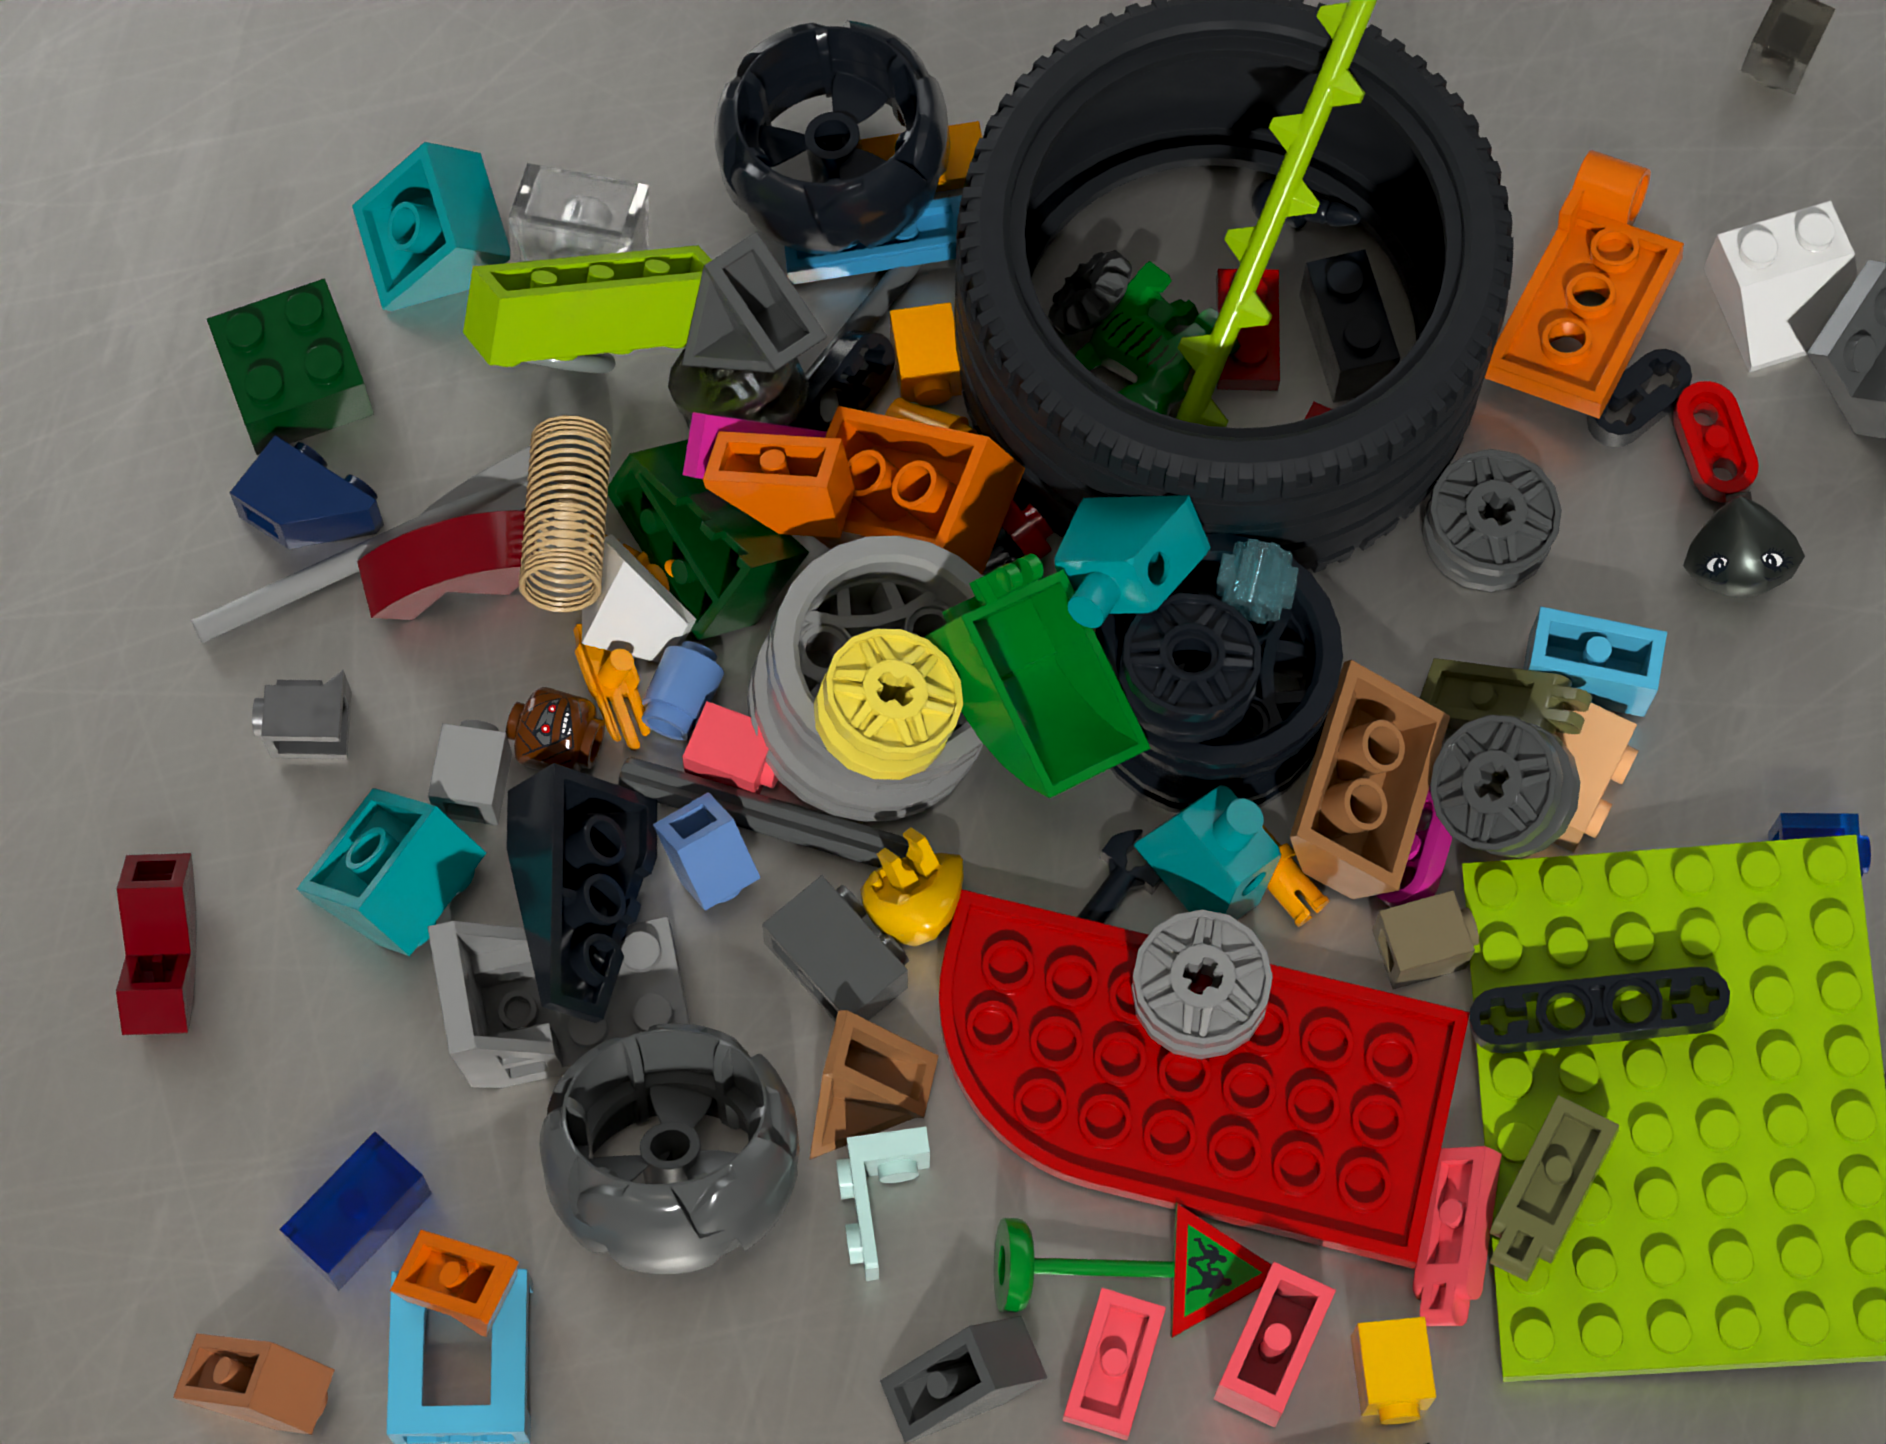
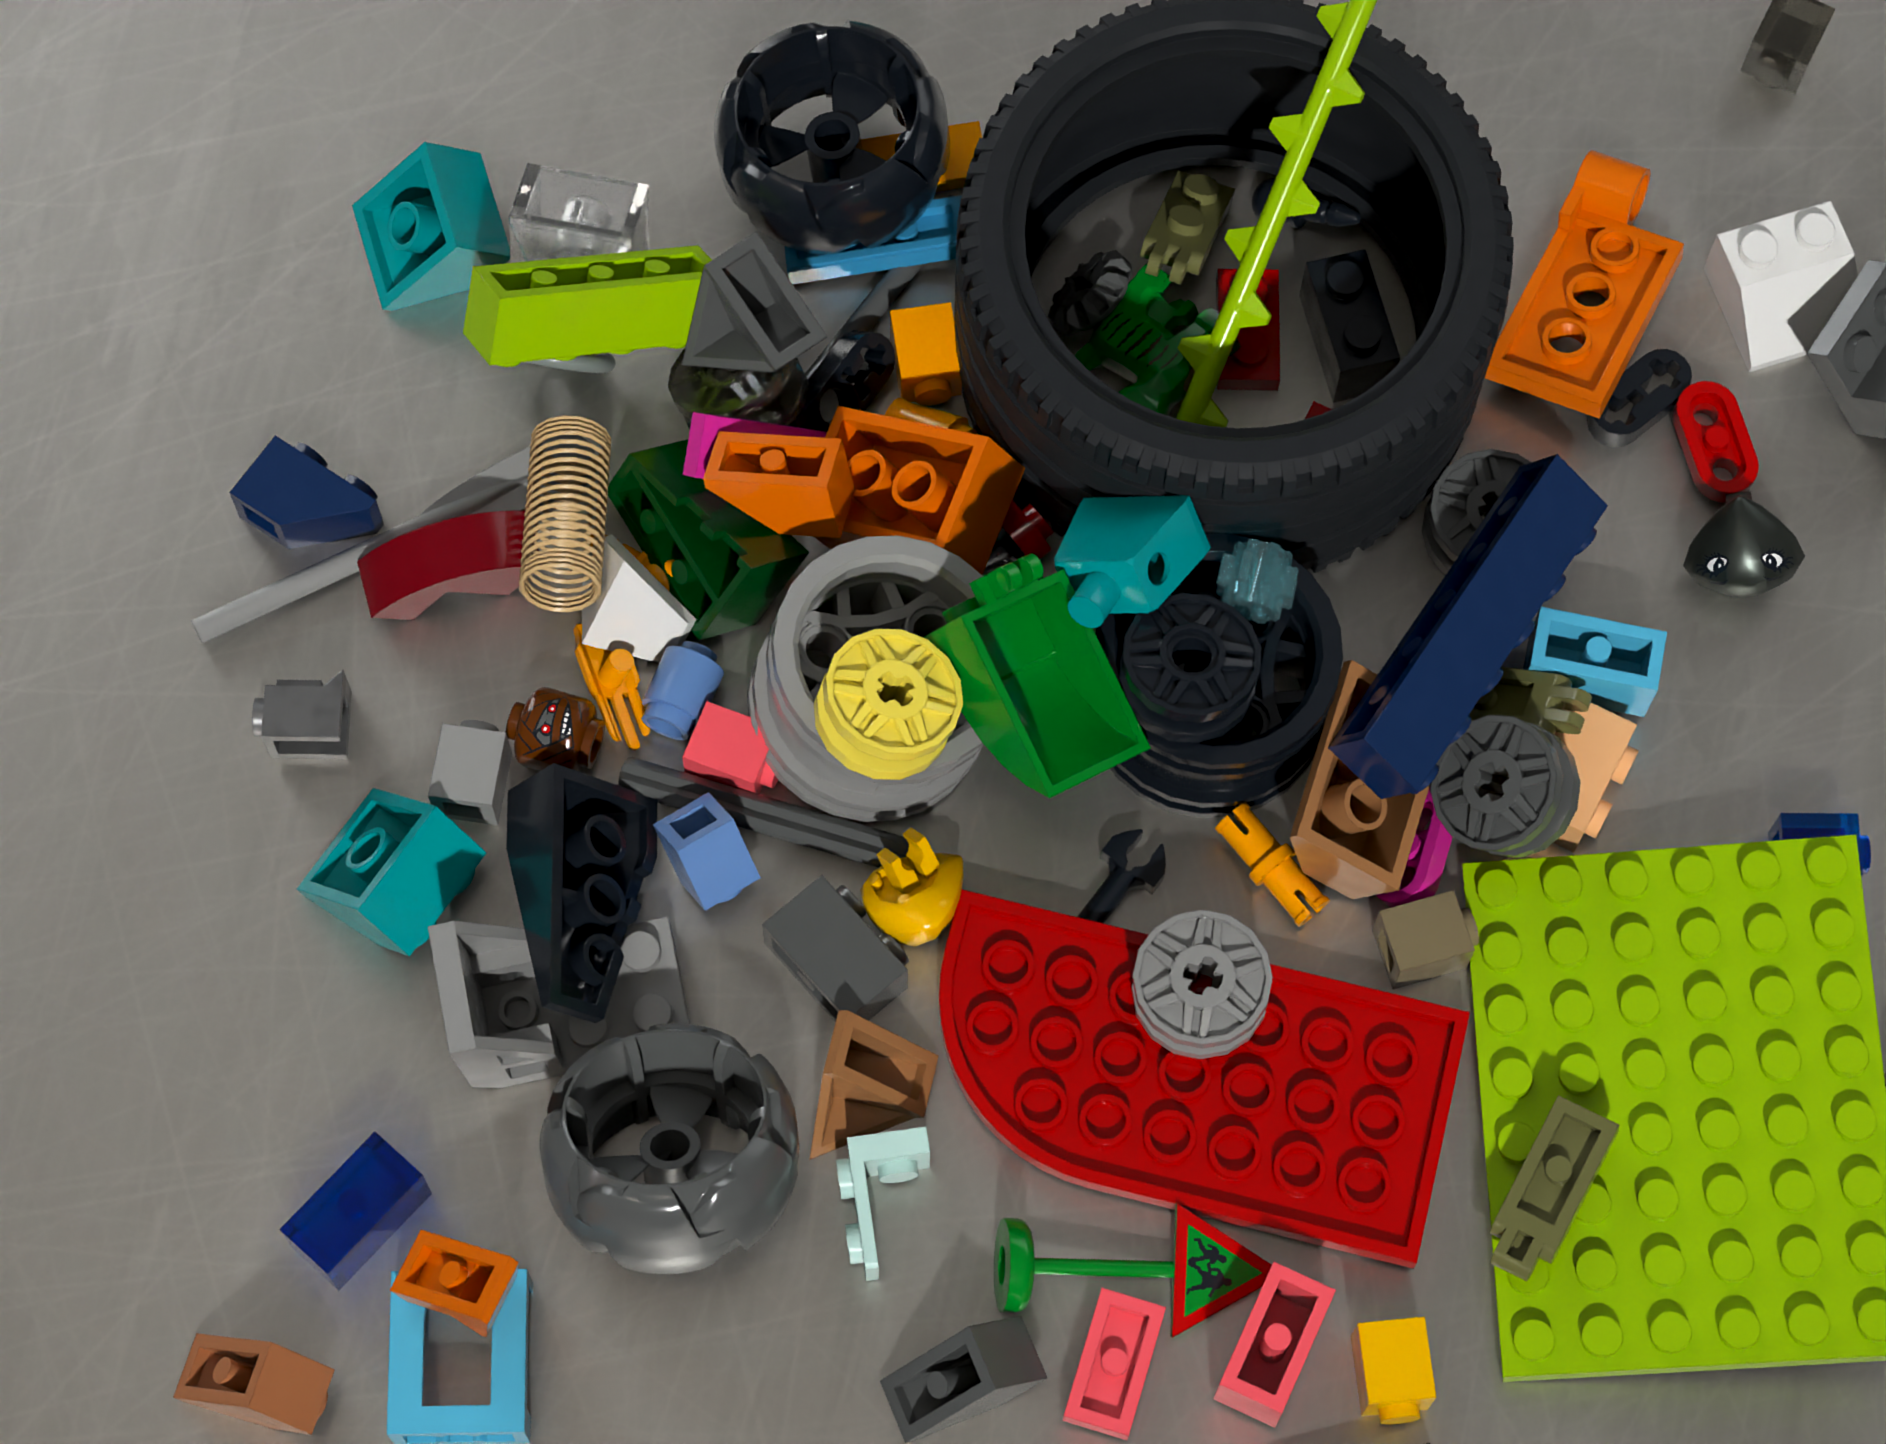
dark red brick [116,853,196,1035] -> none
dark green brick [207,278,374,455] -> none
teal torso [1134,784,1282,920] -> none
coral hinge [1413,1146,1502,1327] -> none
black beam [1469,967,1730,1054] -> none
none -> olive hinge [1140,170,1235,285]
none -> dark blue brick [1328,454,1608,799]

